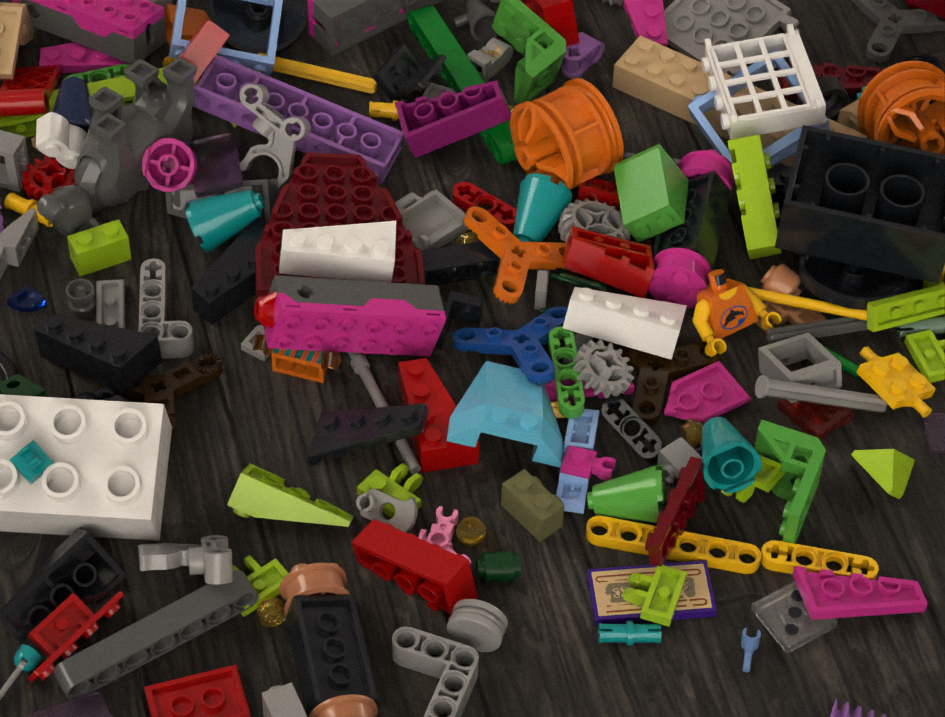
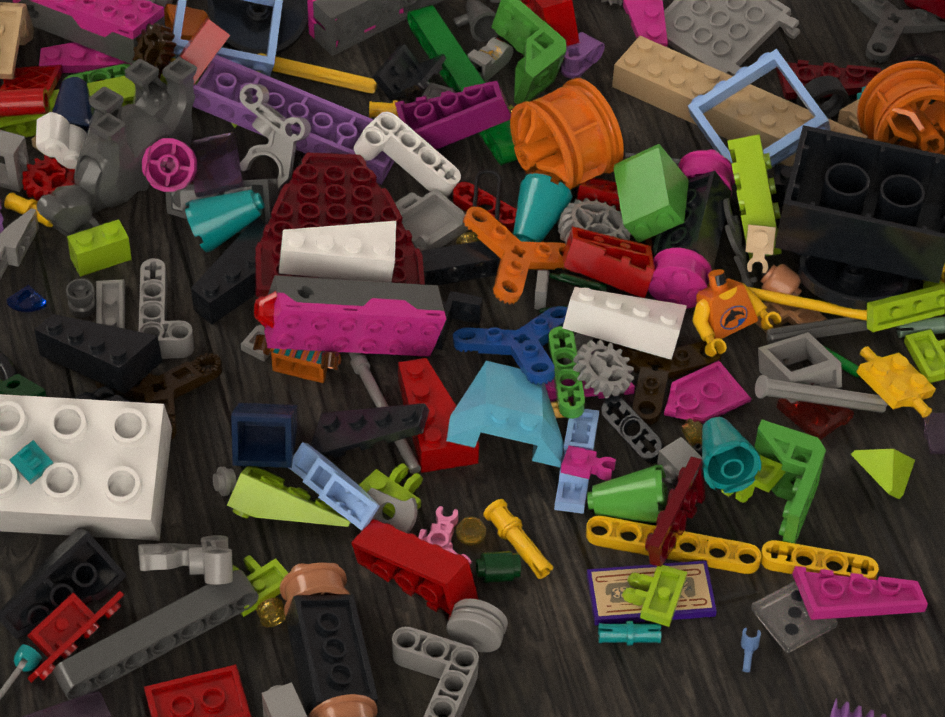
olive brick [501,469,564,542] -> none
white window [701,24,826,140] -> none
none -> dark brown gear [132,23,176,79]
none -> light grey plate [213,466,237,496]
none -> dark blue slope [231,403,297,468]
none -> light blue slope [289,442,380,531]
none -> white beam [354,112,461,198]
none -> black piece [473,169,502,237]
none -> yellow pin [483,499,553,579]
none -> dark grey piece [723,198,758,287]
none -> tan plate [745,225,776,273]

